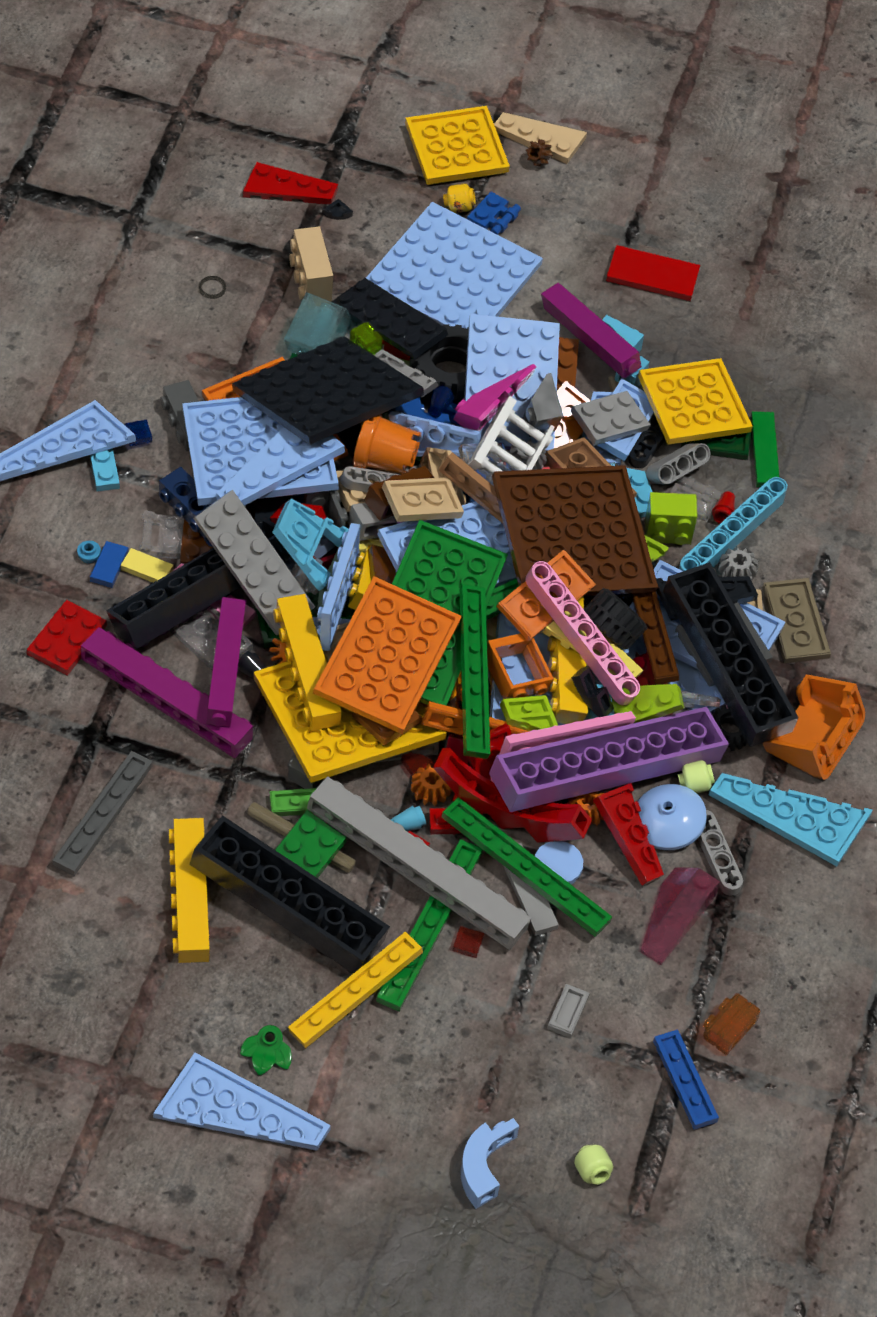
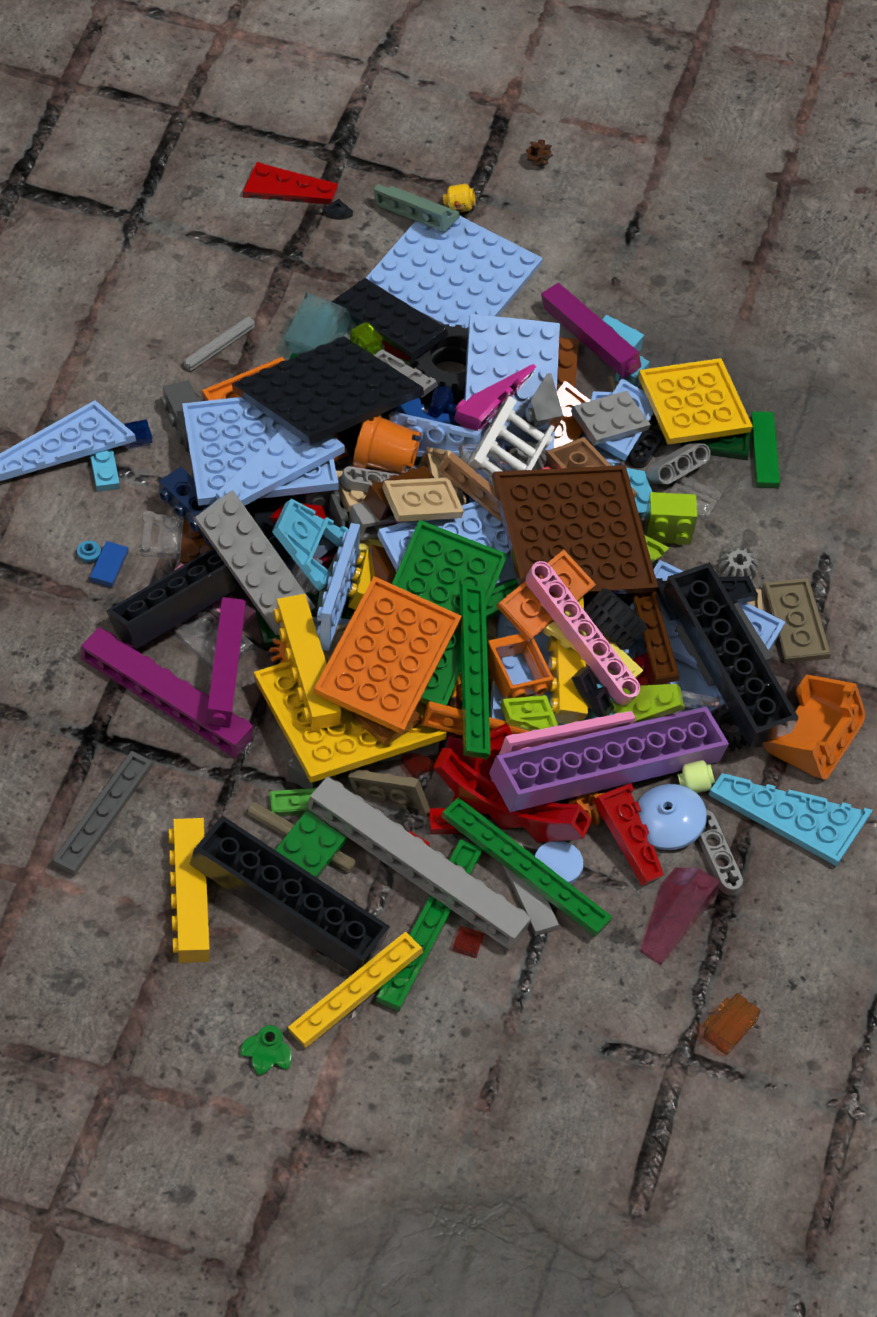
red plate [27,600,107,676] -> none
light yellow tile [121,548,174,583] -> none
light blue wing [153,1053,331,1151] -> none
clear smoke piece [199,276,226,299] -> none
black cone [238,651,267,679] -> none
tan brick [289,226,333,308] -> none
medium azure cone [390,806,426,831] -> none
yellow plate [405,106,510,185] -> none
orange gear [411,764,452,807] -> none
light blue arch [461,1118,519,1209] -> none
blue plate [467,192,521,235] -> none
tan wing [494,112,587,164] -> none
light grey tile [547,984,590,1038] -> none
yellowish green head [574,1145,613,1185] -> none
red tile [606,245,700,301] -> none
blue plate [653,1029,719,1130] -> none
medium azure beam [679,477,788,571] -> none
red cone [712,492,735,524] -> none
none -> light grey axle [184,316,255,371]
none -> dark tan wing [348,769,430,817]
none -> sand green fence [373,184,460,232]

